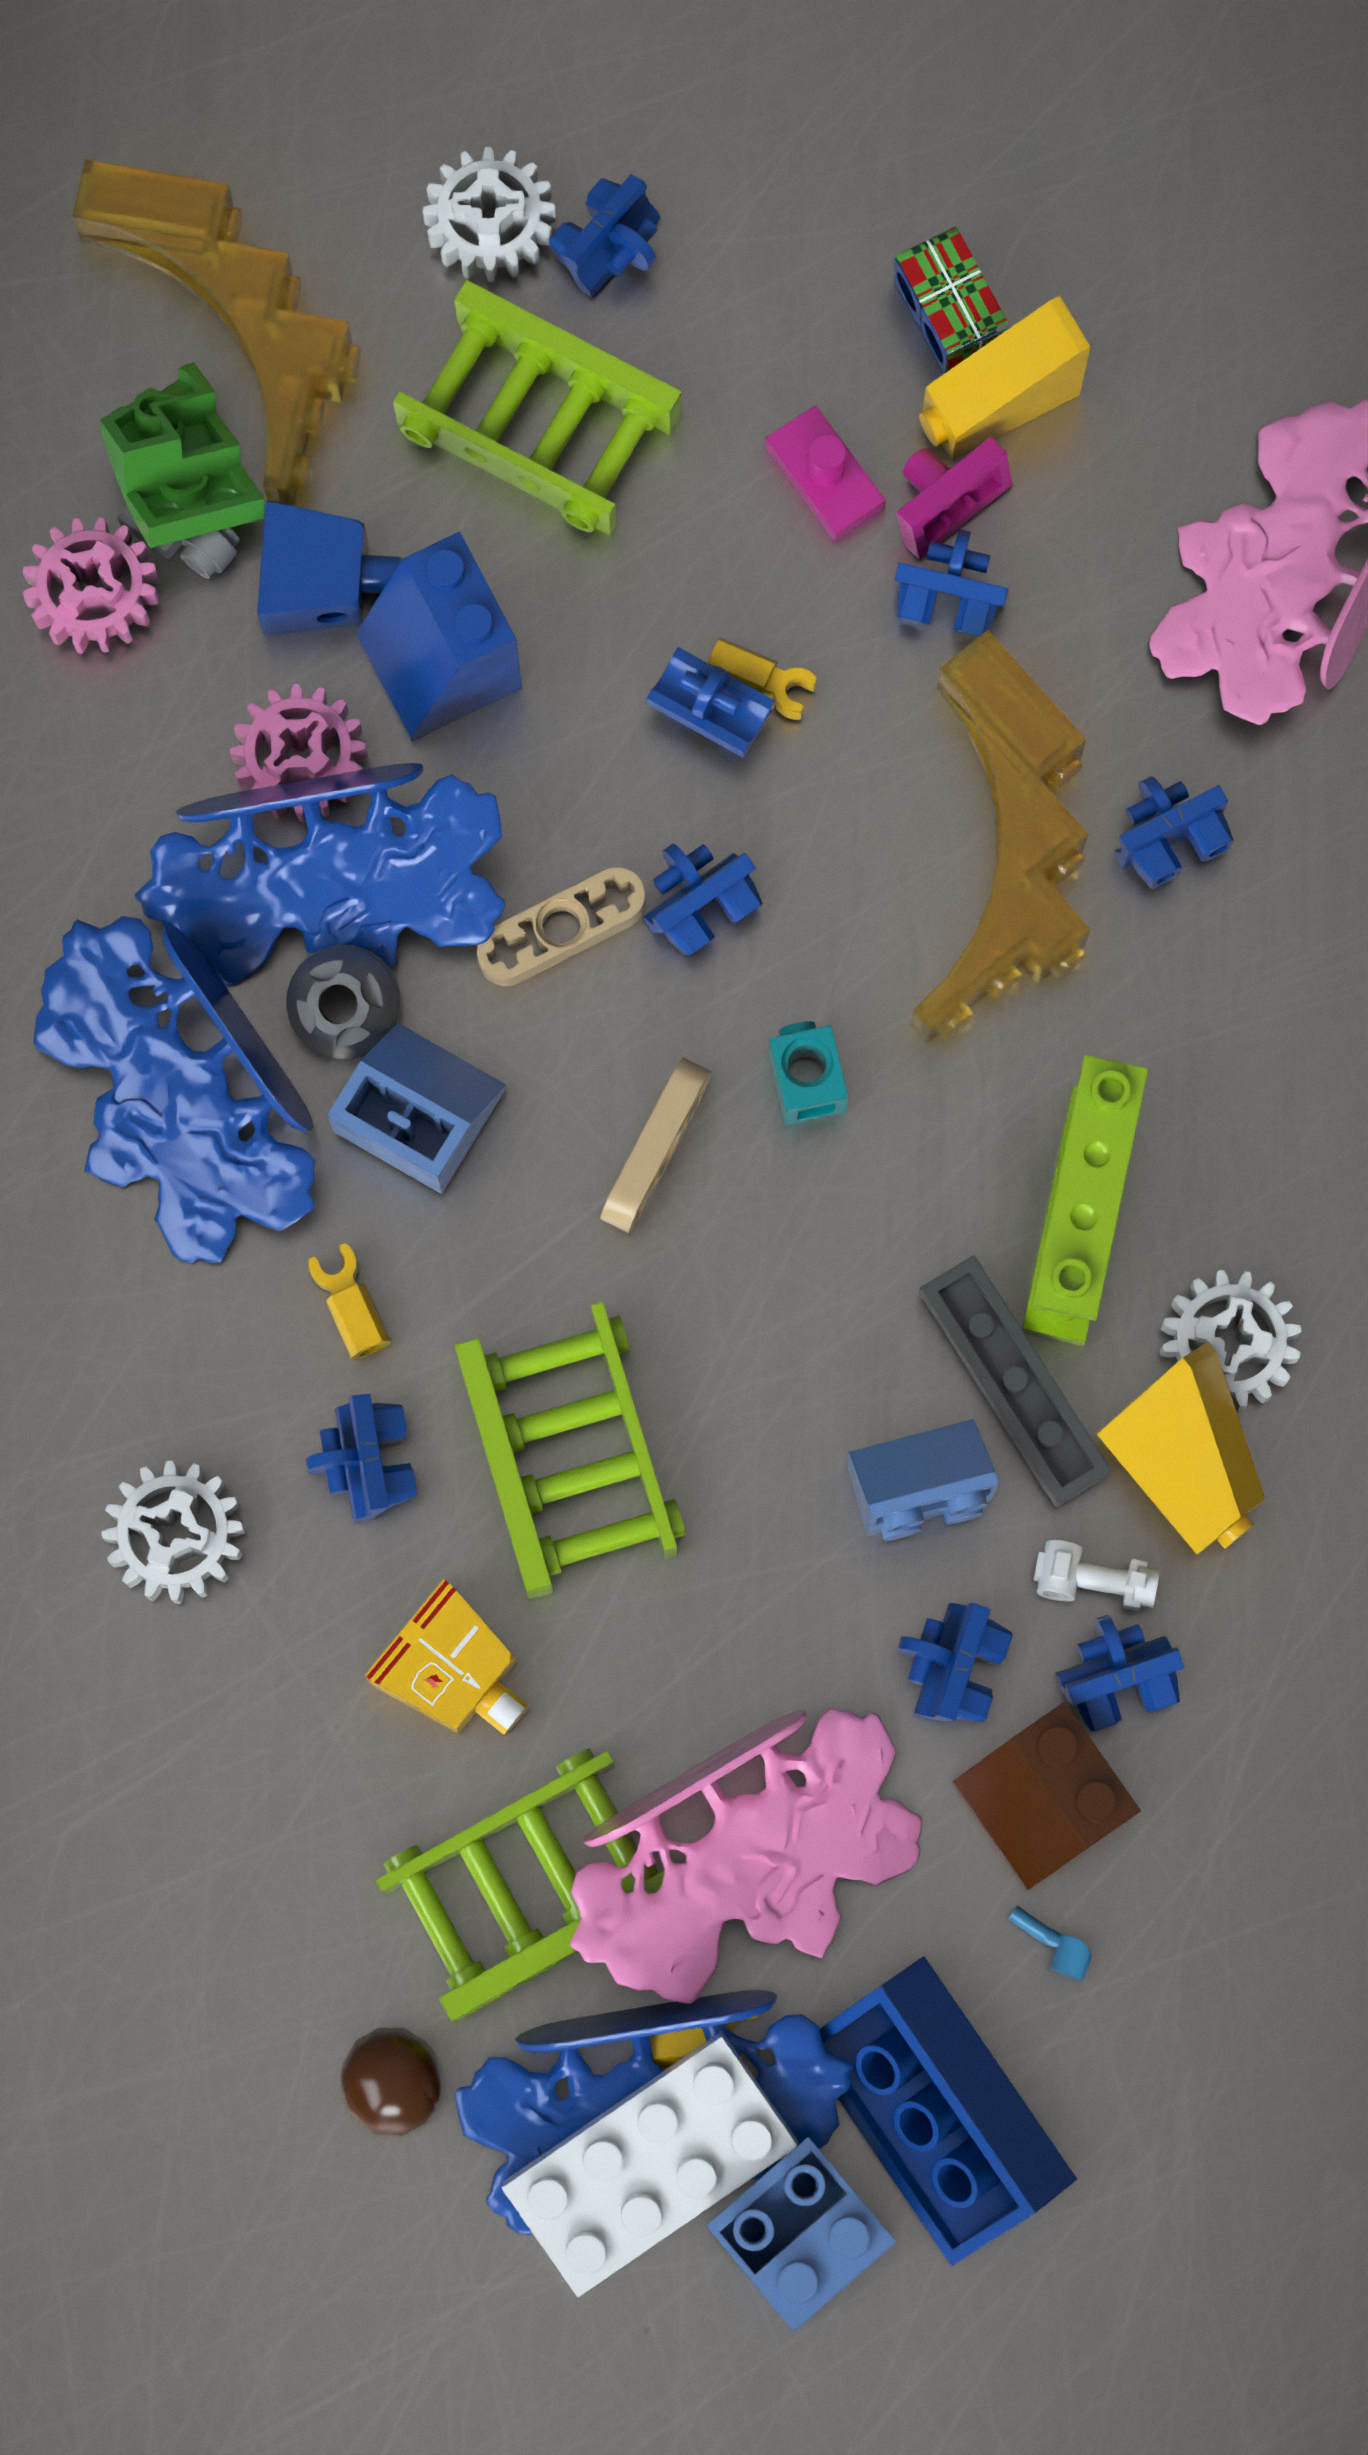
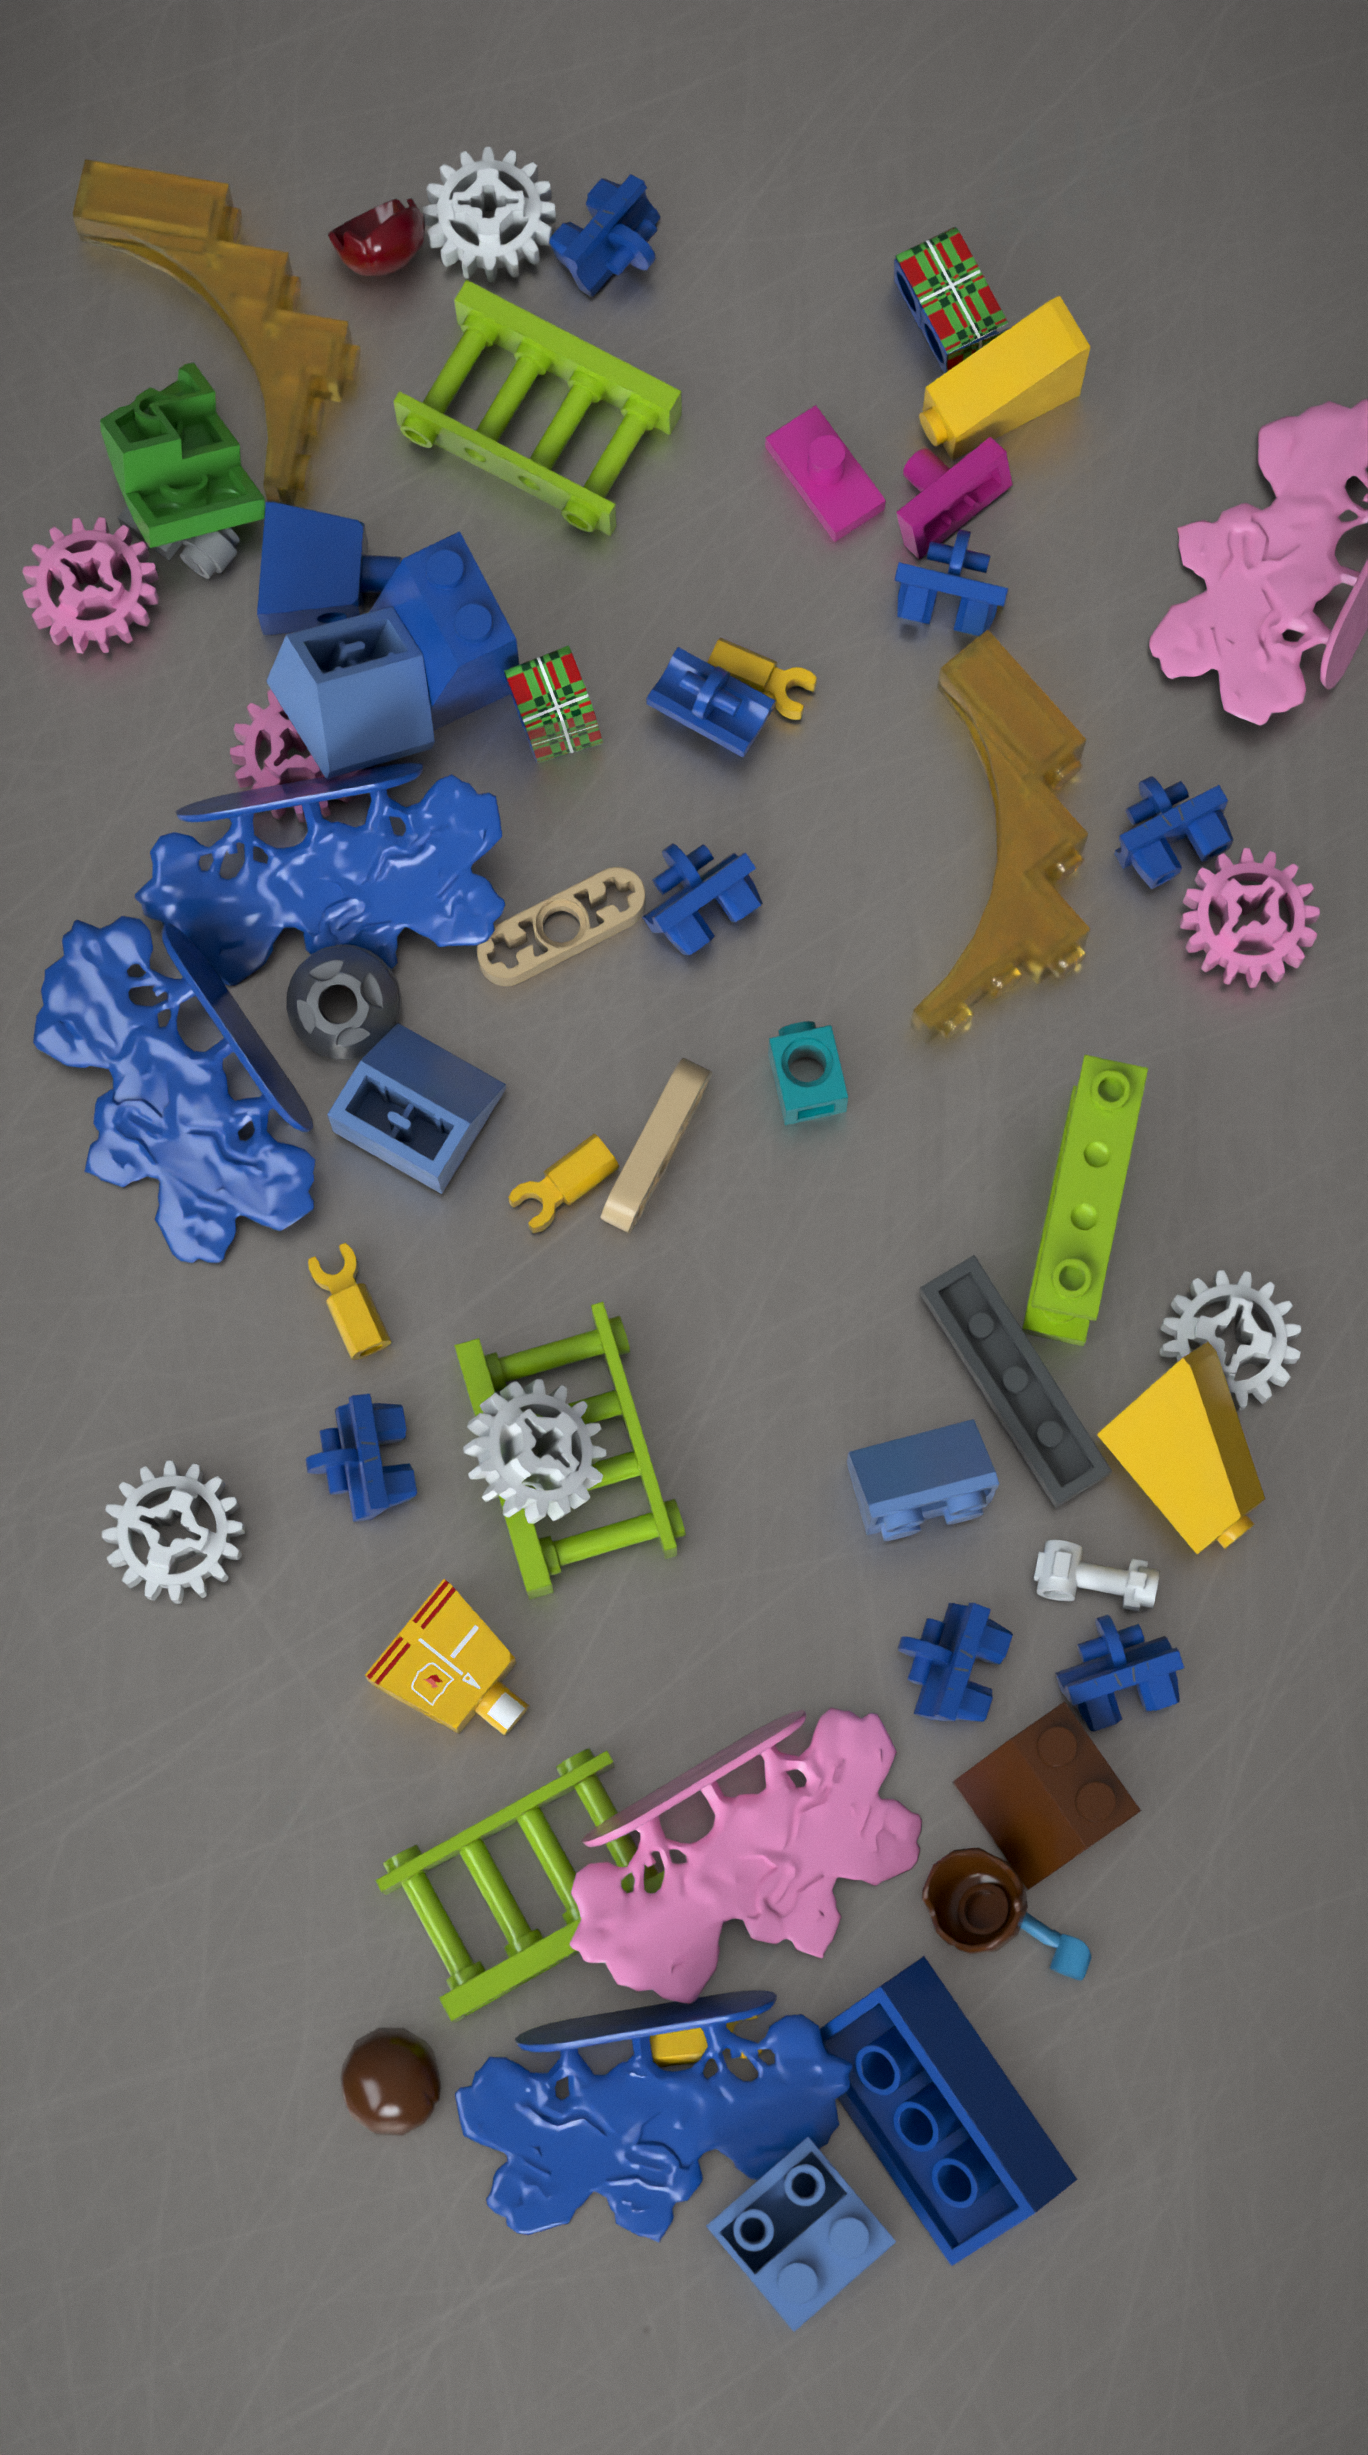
white plate [502,2031,798,2297] -> none
none -> medium blue slope [266,606,435,779]
none -> dark red hair [328,198,426,276]
none -> white gear [463,1379,606,1524]
none -> piece [503,645,603,763]
none -> yellow bar [508,1133,620,1234]
none -> reddish brown hair [922,1847,1028,1954]
none -> bright pink gear [1180,848,1320,988]

